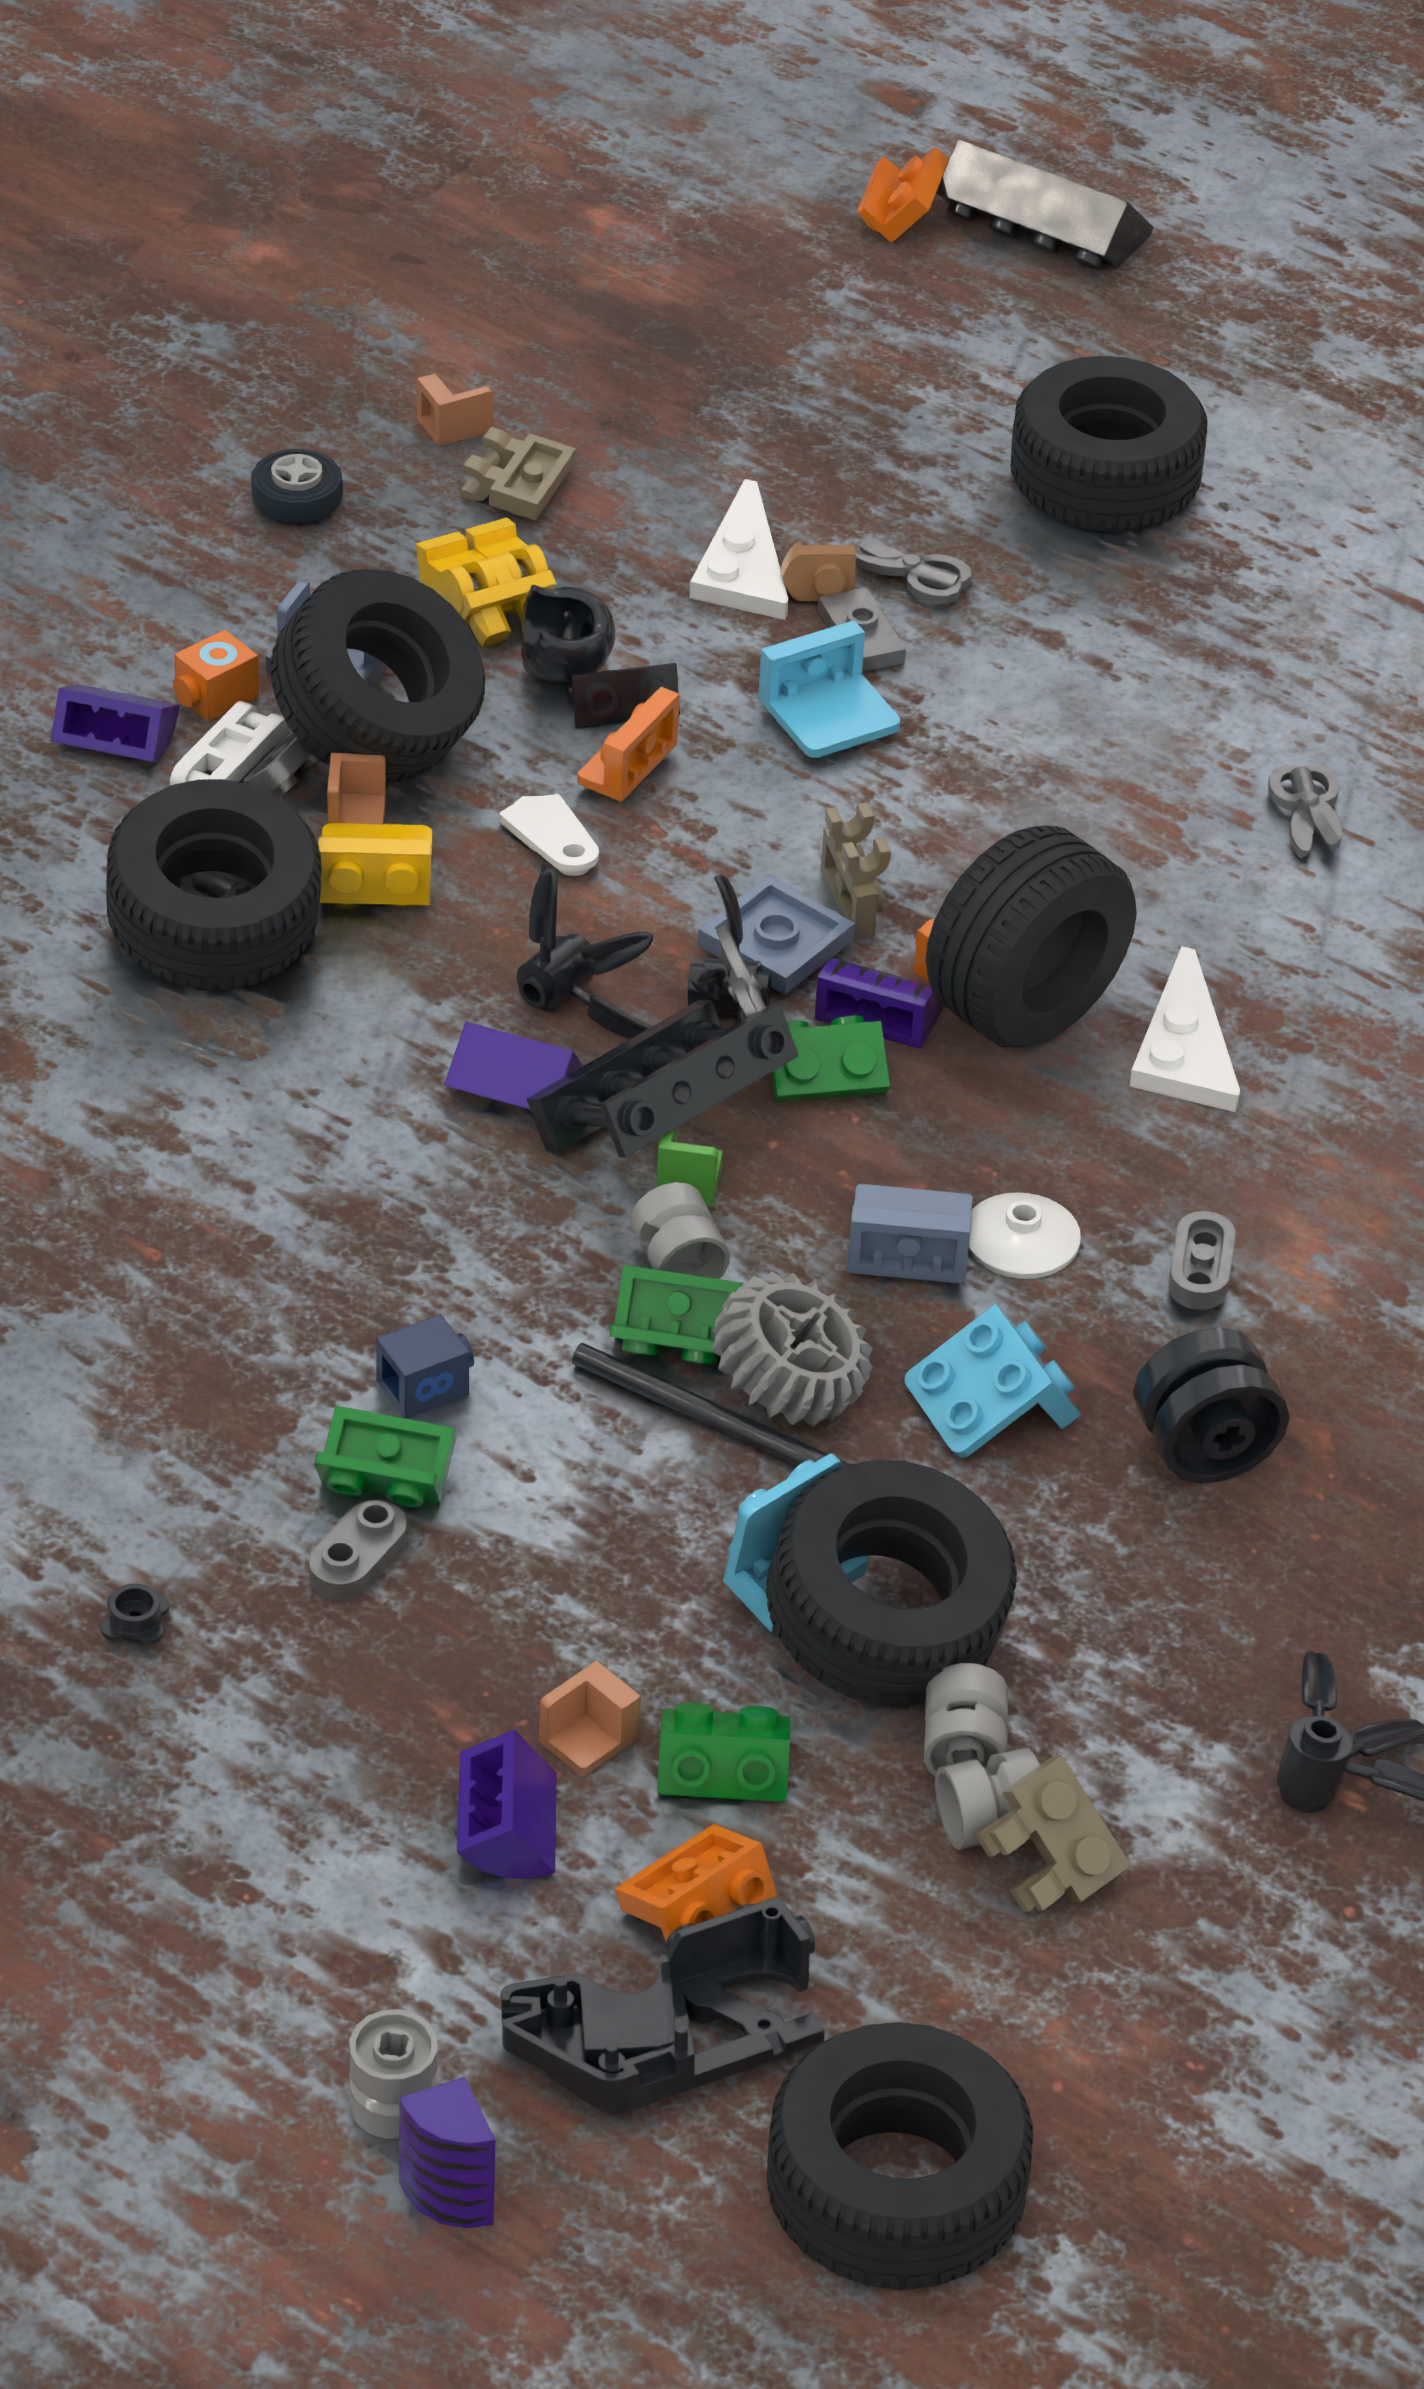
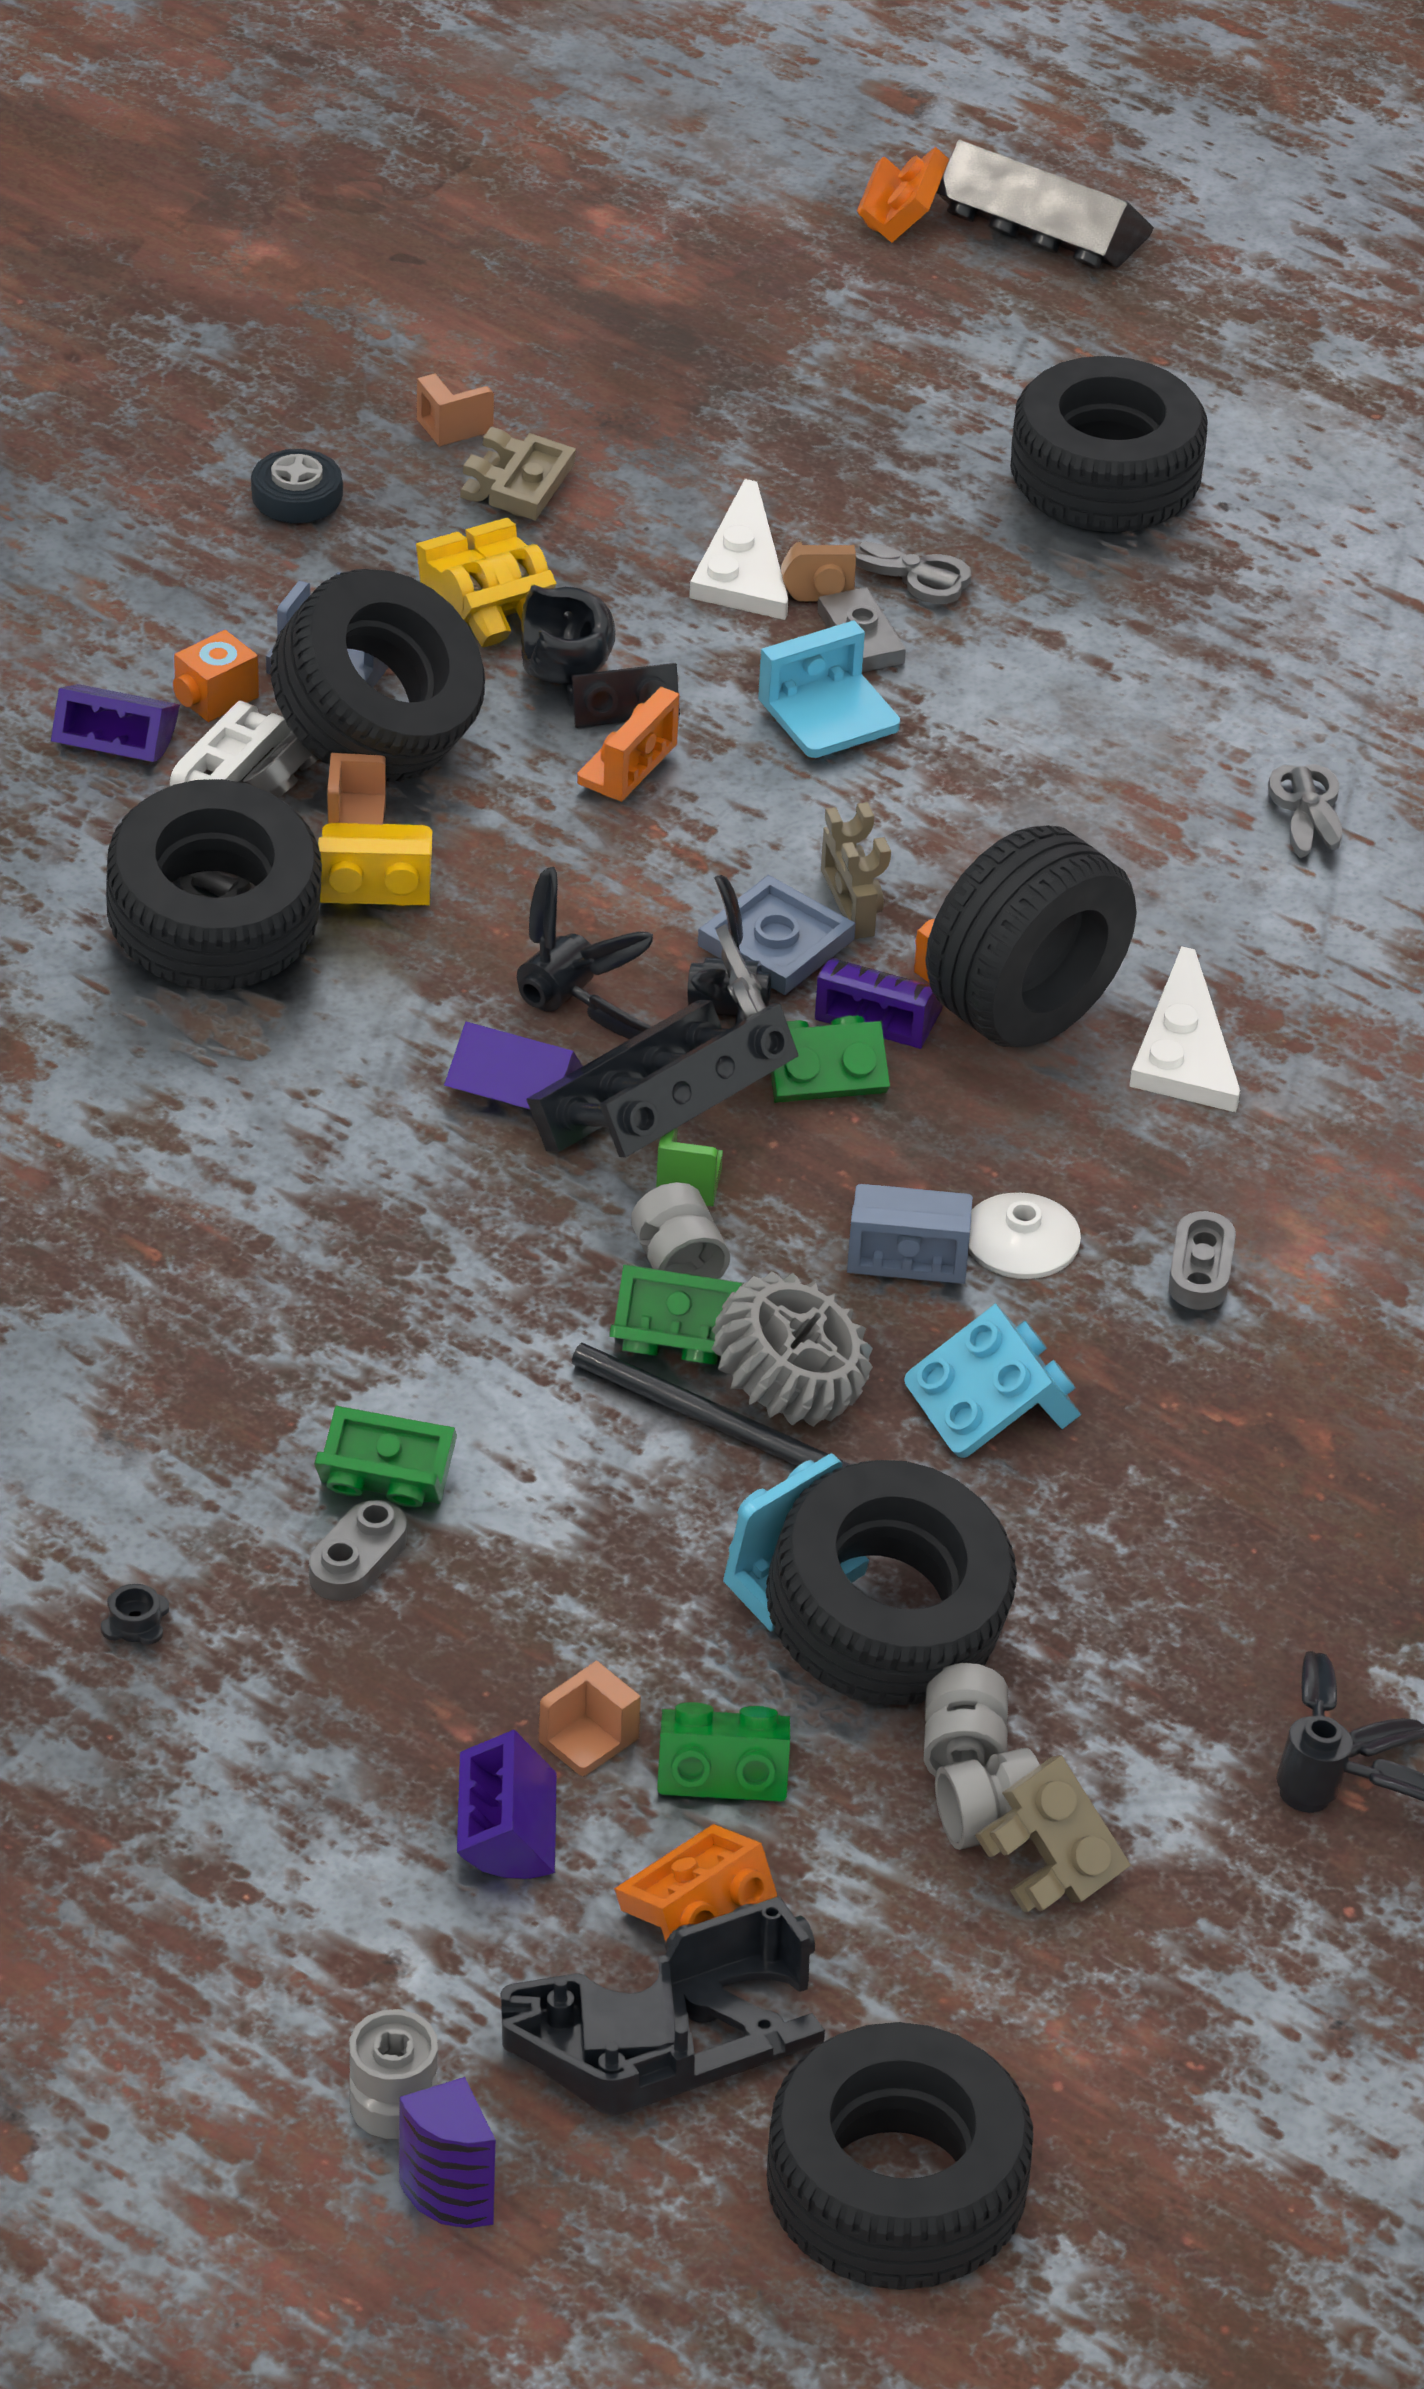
dark blue brick [376,1314,474,1418] -> none
white piece [499,794,599,876] -> none
black wheel [1133,1327,1290,1484] -> none

